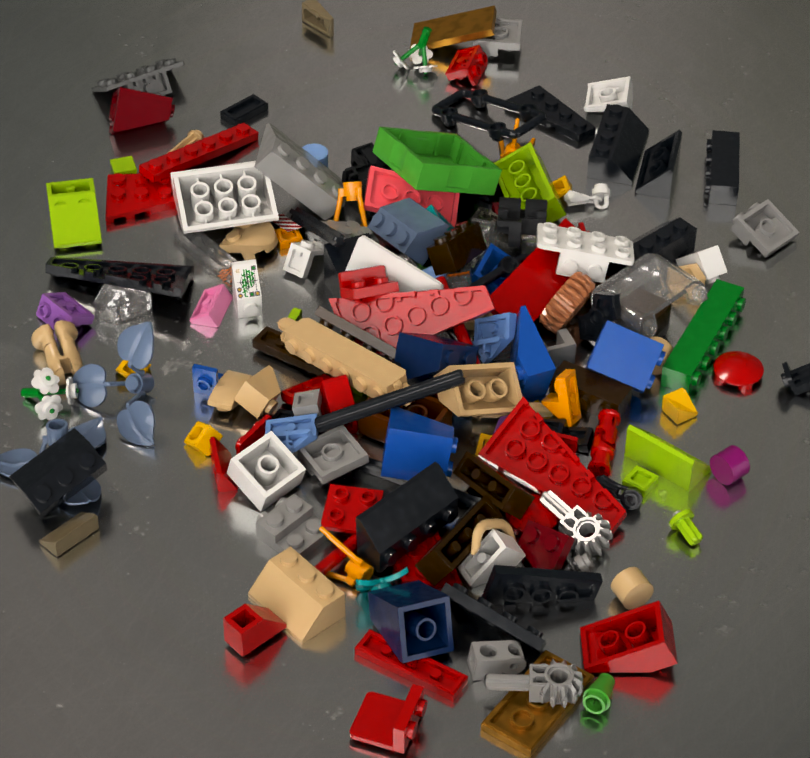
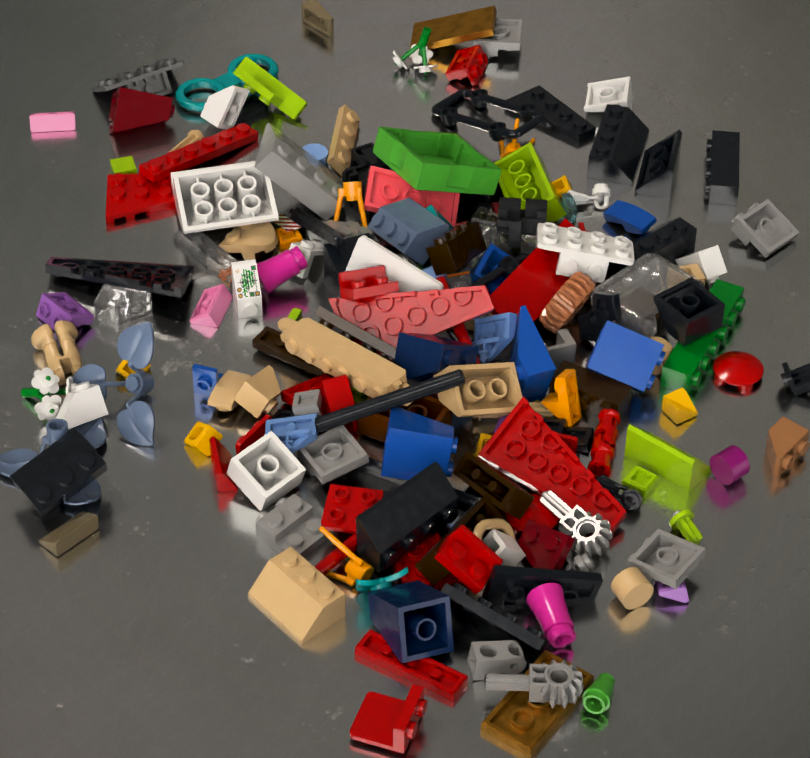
lime slope [46,178,102,249] -> none
red slope [223,603,287,657] -> none
red slope [580,600,678,673] -> none
none -> bright pink slope [29,111,76,132]
none -> white slope [55,381,108,429]
none -> teal bar [175,54,279,112]
none -> white slope [200,85,250,130]
none -> lime bracket [233,57,308,121]
none -> dark pink plant [256,246,308,295]
none -> tan plate [327,104,360,176]
none -> red bracket [434,525,503,595]
none -> dark pink plant [526,583,576,649]
none -> clear light blue tile [562,193,577,225]
none -> blue slope [603,200,657,235]
none -> light grey plate [627,529,706,589]
none -> black slope [653,277,725,346]
none -> medium lavender slope [656,580,689,603]
none -> medium nougat slope [765,416,810,477]

